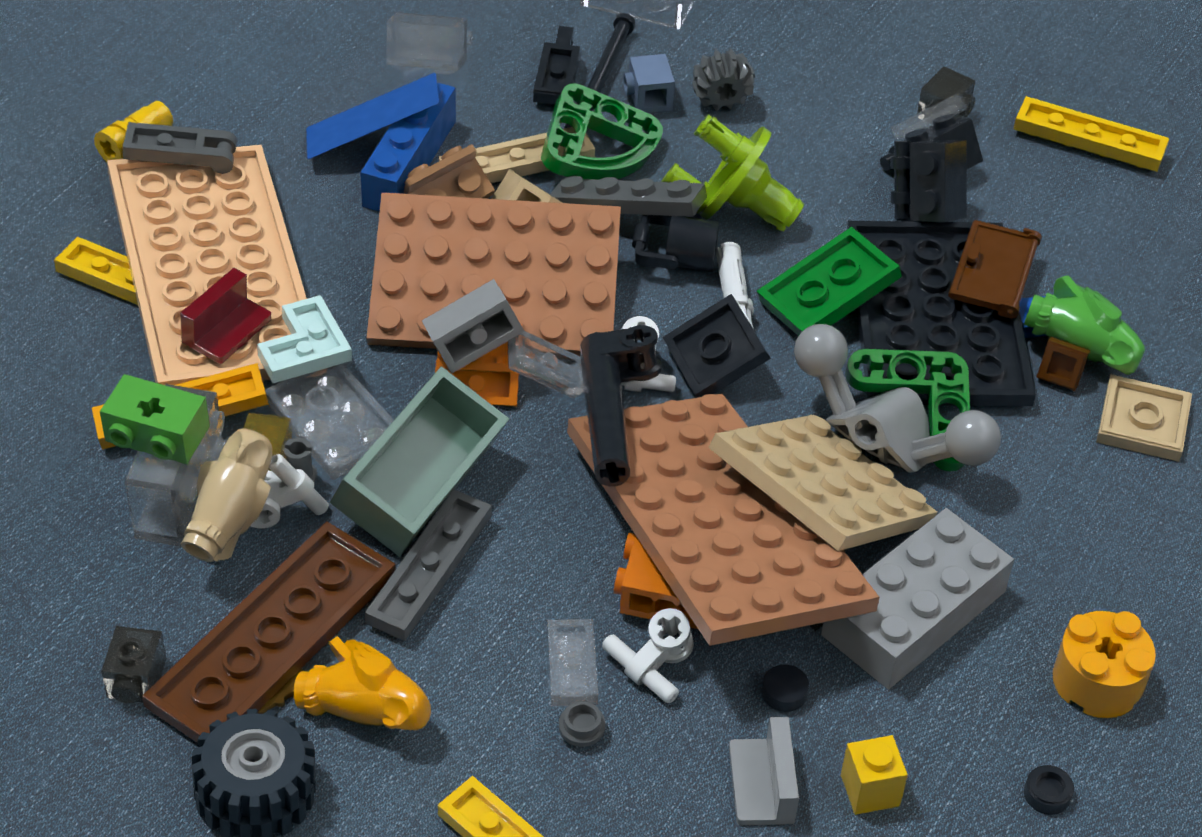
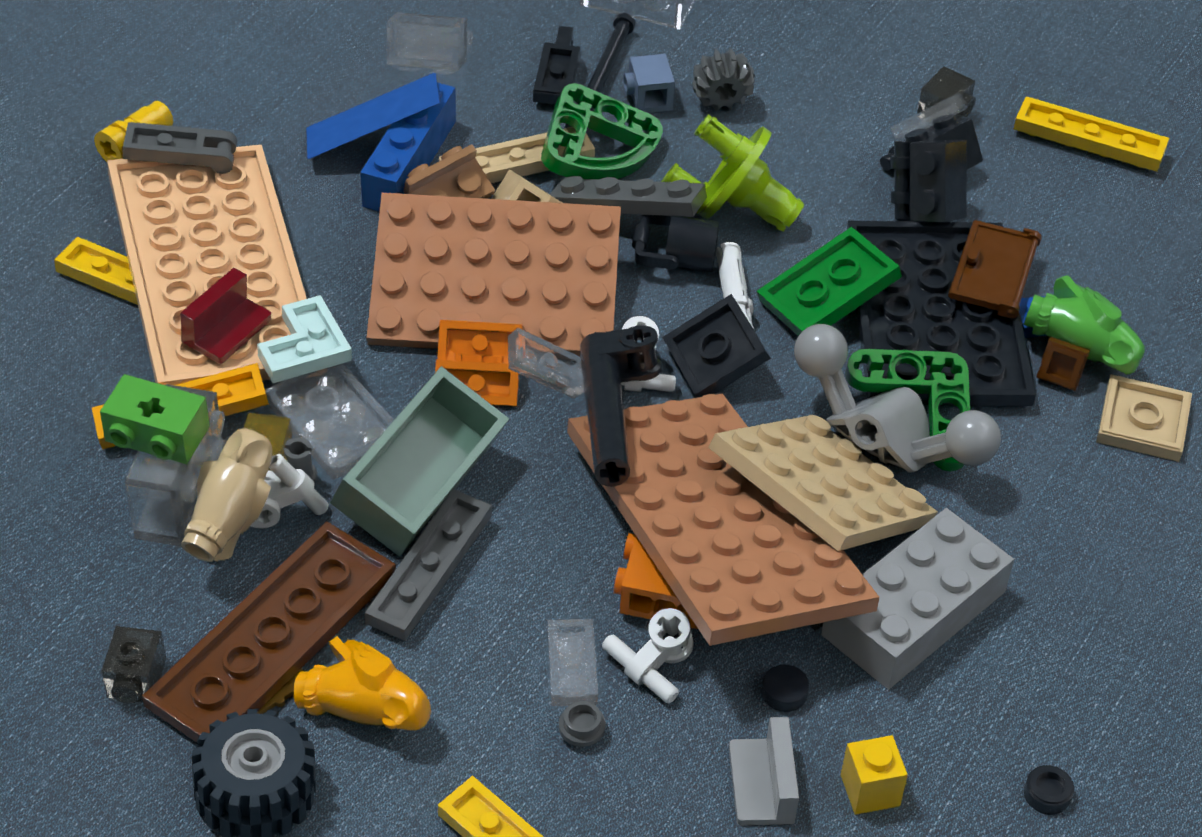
light grey brick [422,279,525,373] -> none
light orange brick [1053,611,1156,718] -> none

